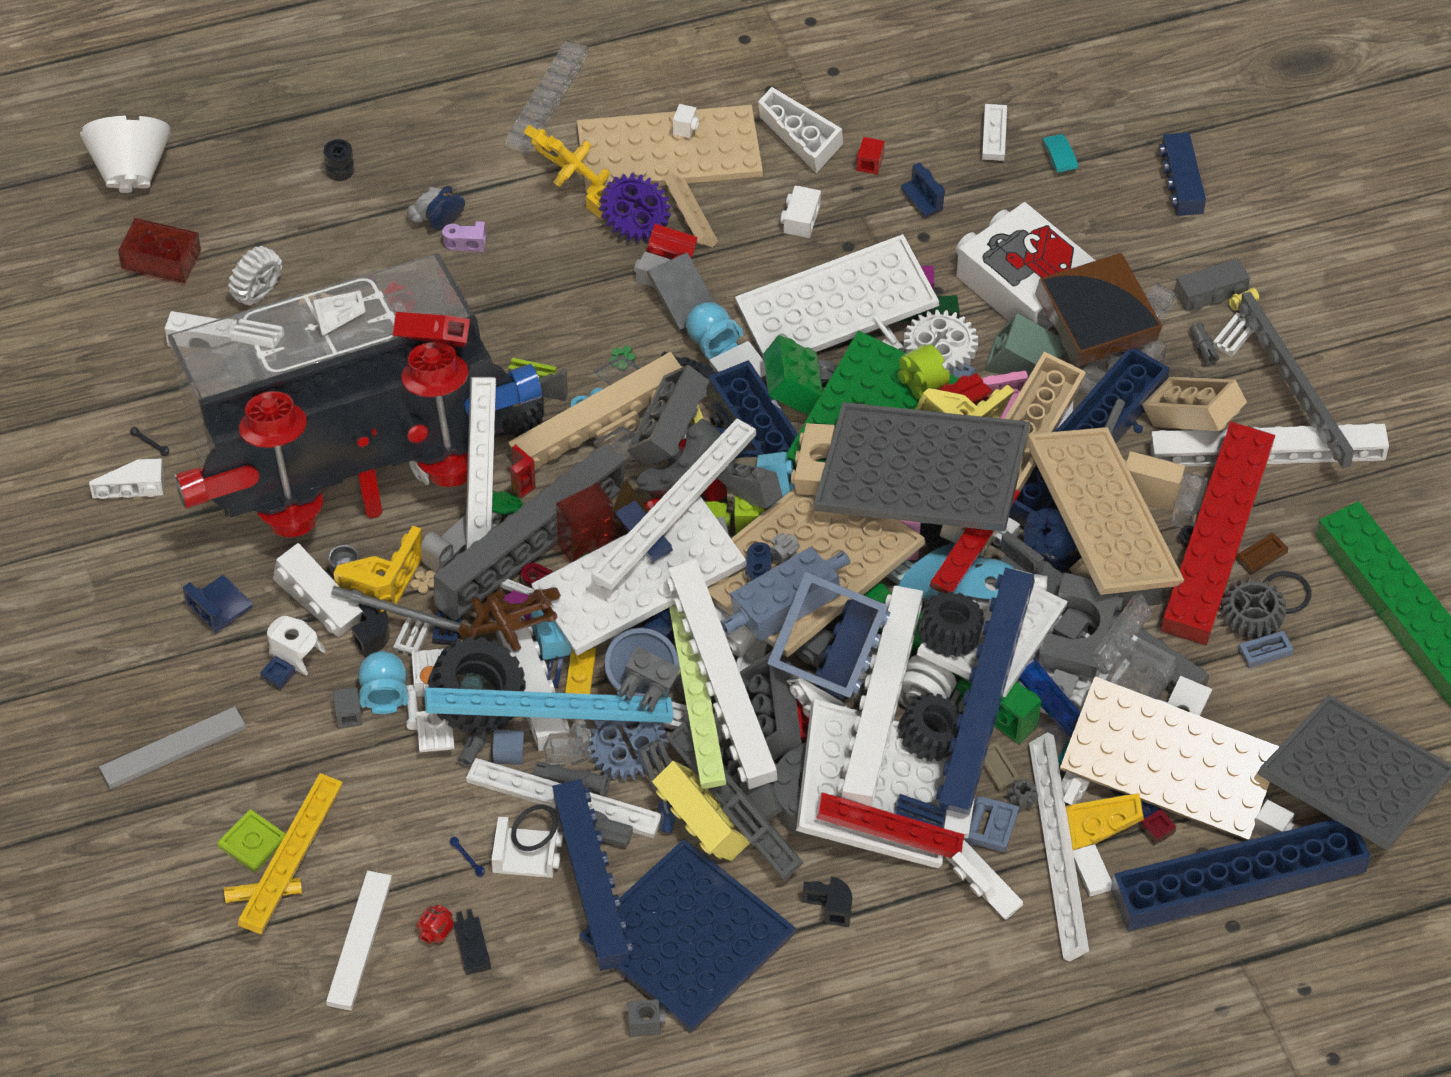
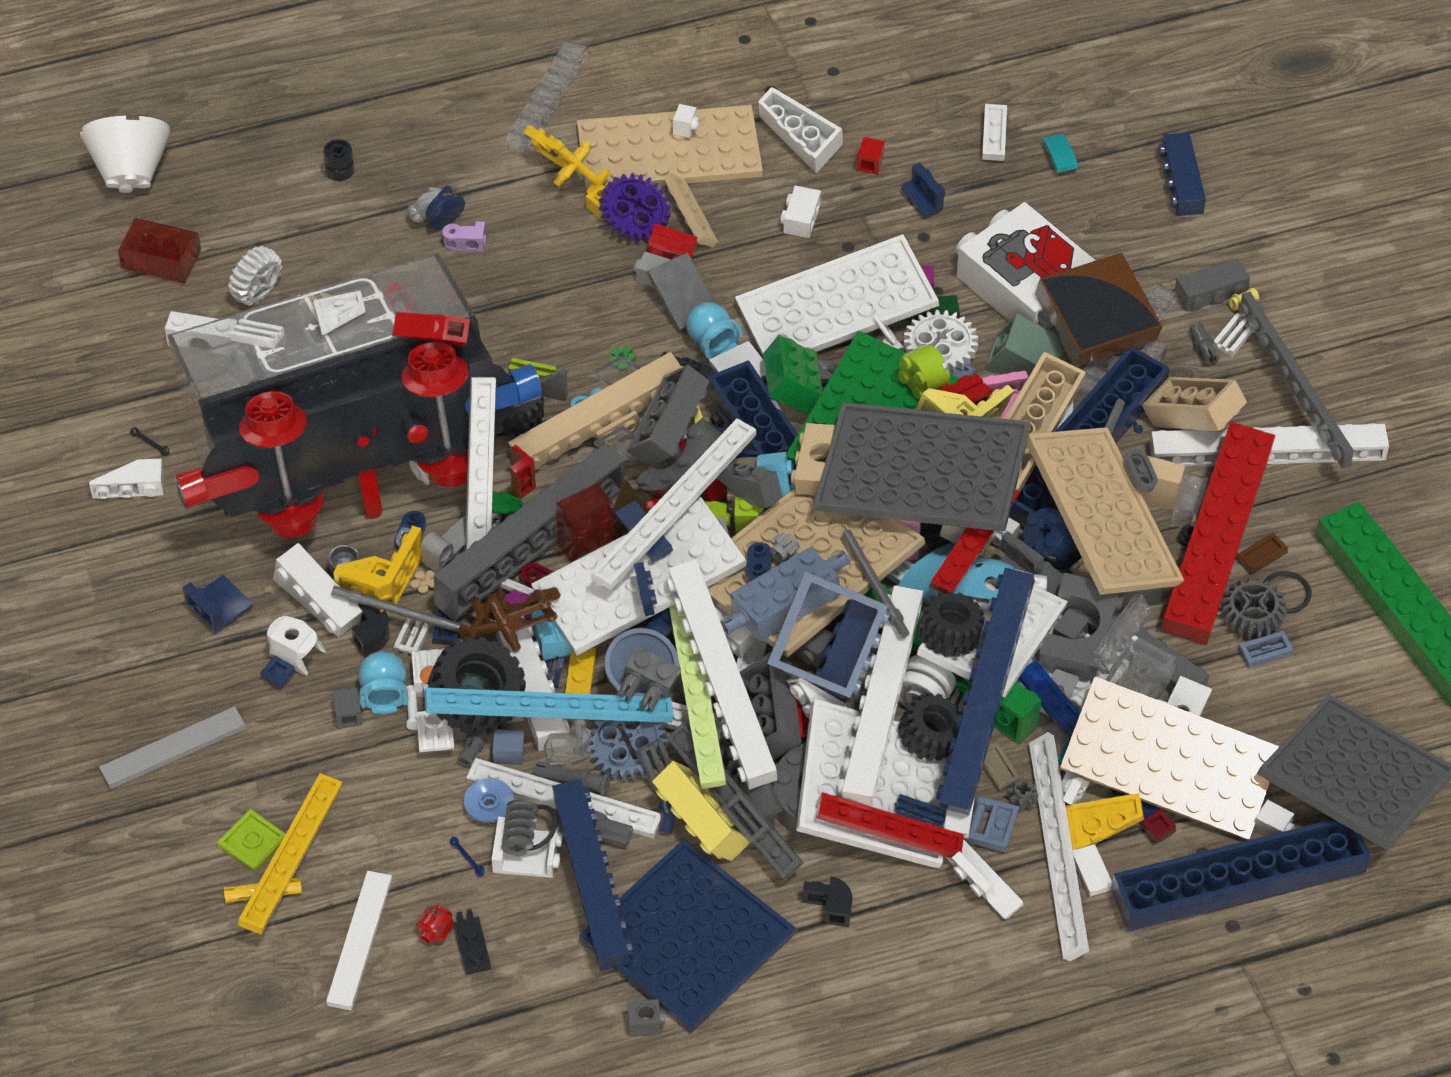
none -> dark blue plate [395,511,426,550]
none -> medium blue dish [464,778,514,823]
none -> dark grey piece [501,800,538,857]
none -> dark blue plate [634,562,658,617]
none -> dark grey bar [842,530,910,638]
none -> dark grey plate [1124,449,1158,493]

